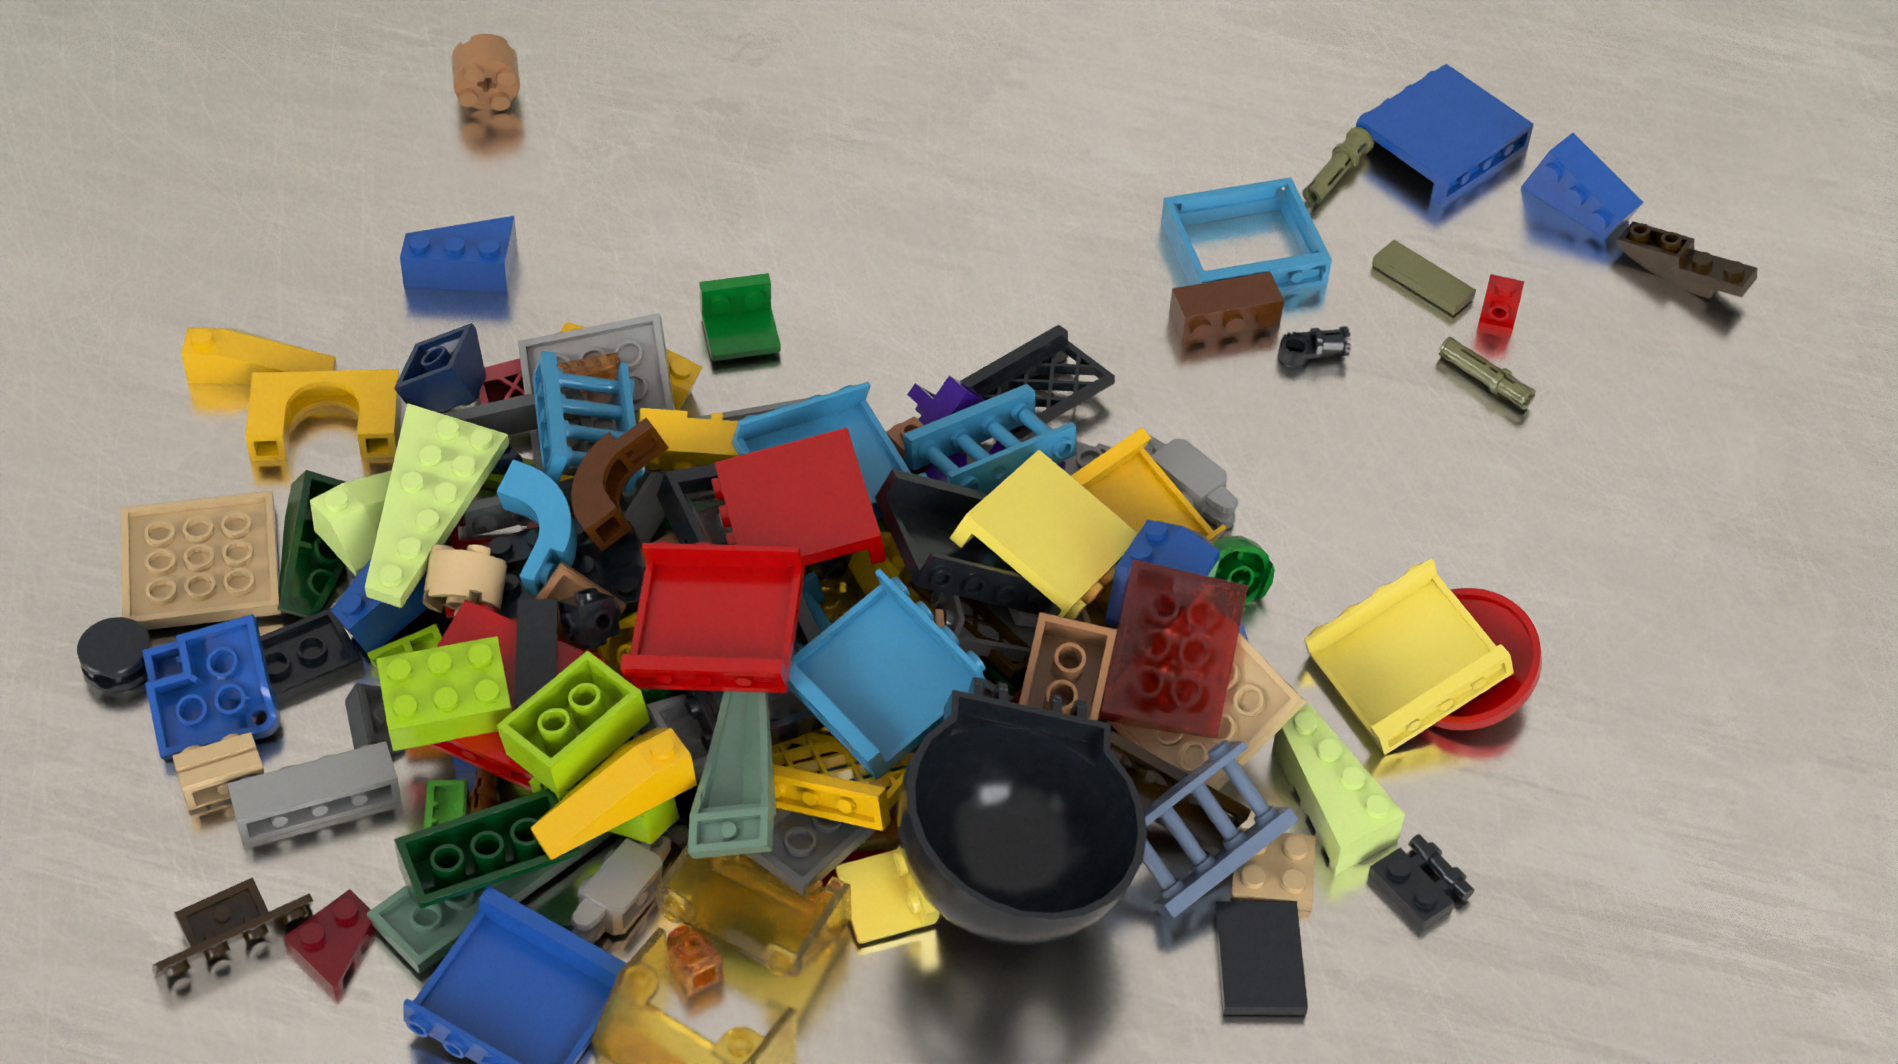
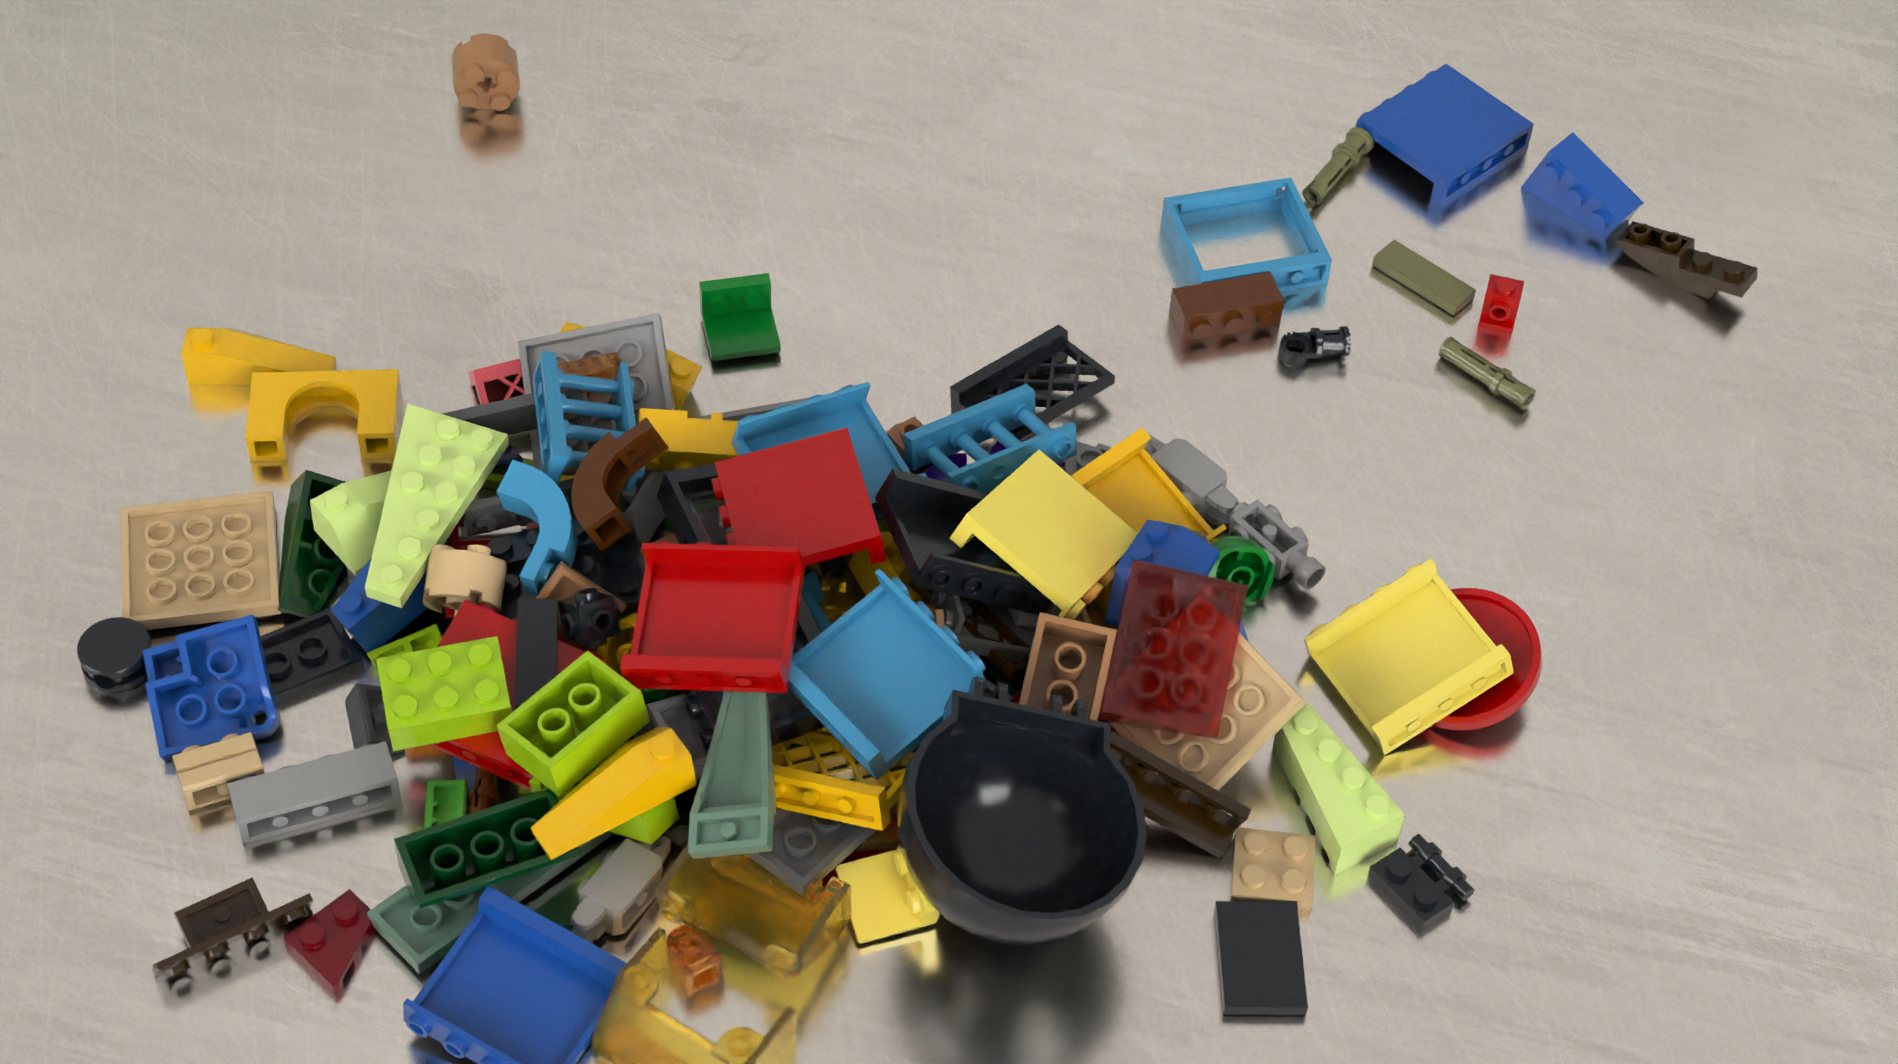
dark blue slope [394,323,486,414] -> none
blue wedge [400,216,517,294] -> none
dark purple brick [907,375,985,425] -> none
sand blue fence [1143,740,1299,918] -> none
none -> light grey brick [1228,499,1326,590]

